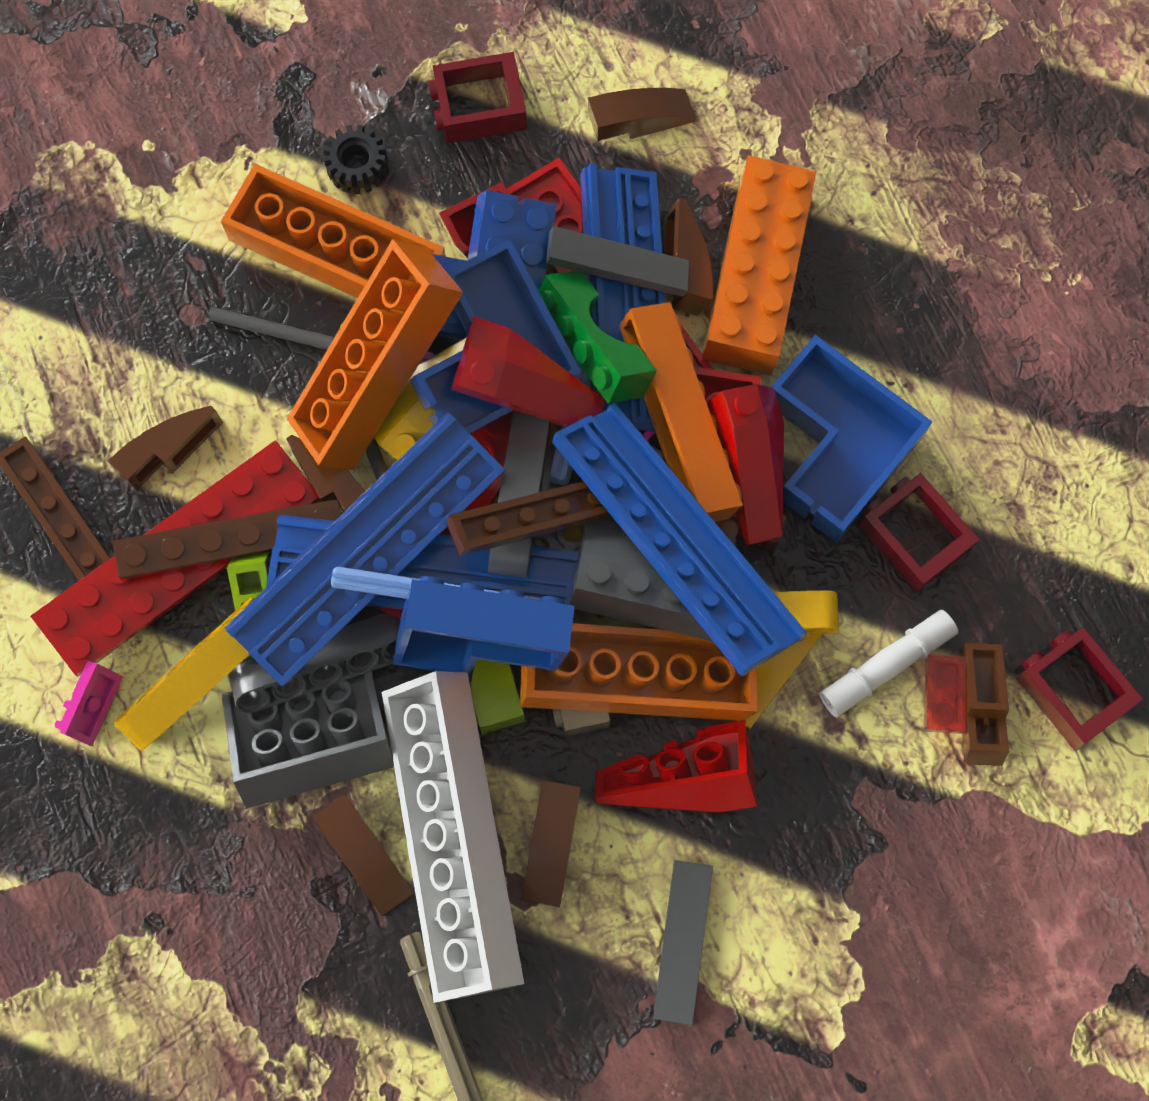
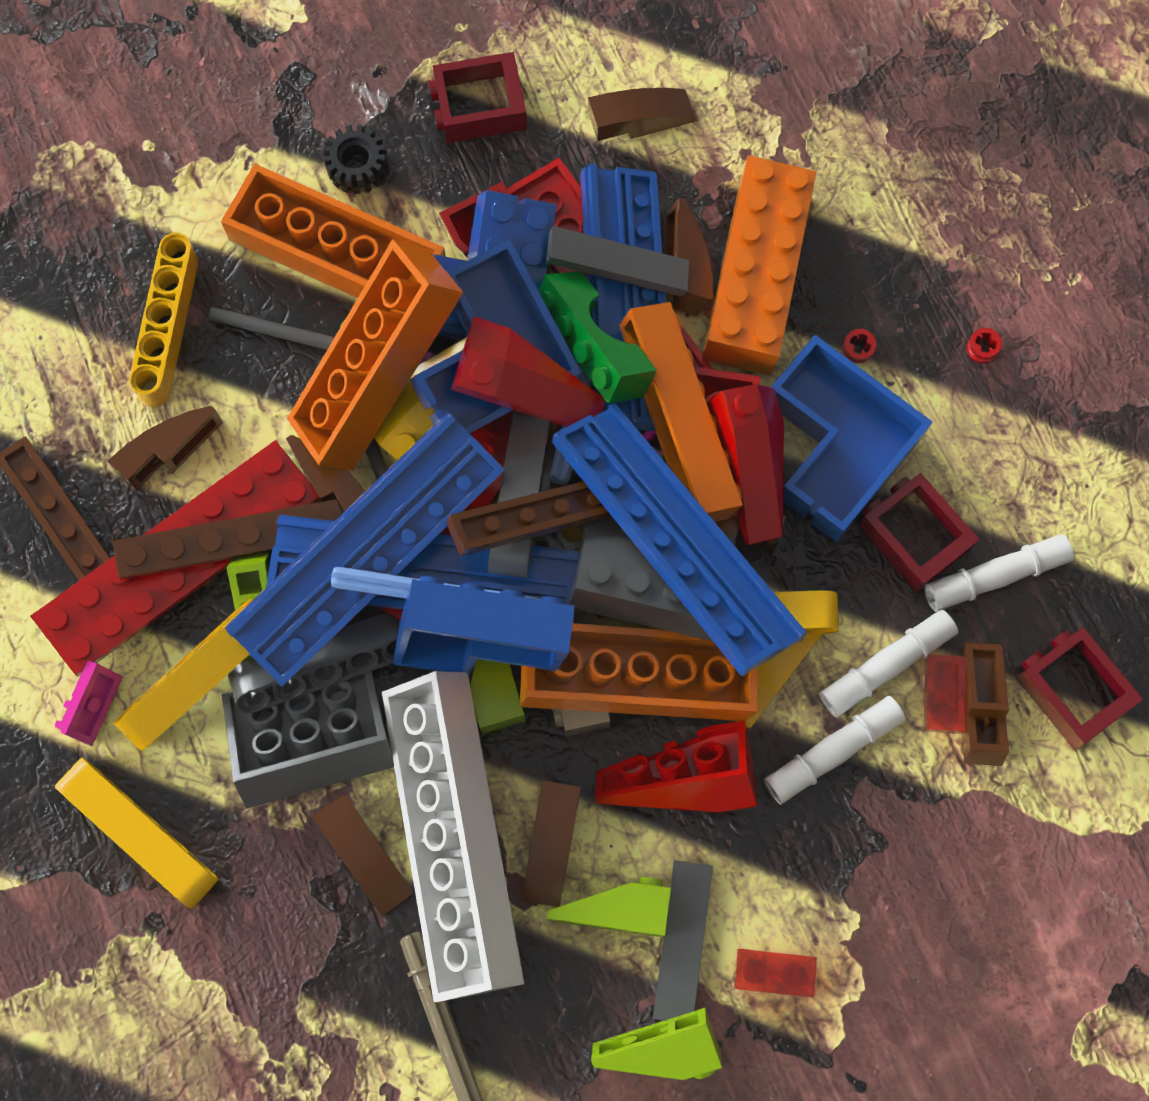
none -> yellow beam [55,757,219,910]
none -> yellow beam [129,233,198,407]
none -> lime slope [547,877,671,938]
none -> lime slope [591,1008,722,1080]
none -> clear red plate [734,949,817,998]
none -> white piece [763,696,906,805]
none -> red bush [842,329,877,364]
none -> white piece [924,534,1074,612]
none -> red bush [966,328,1002,364]

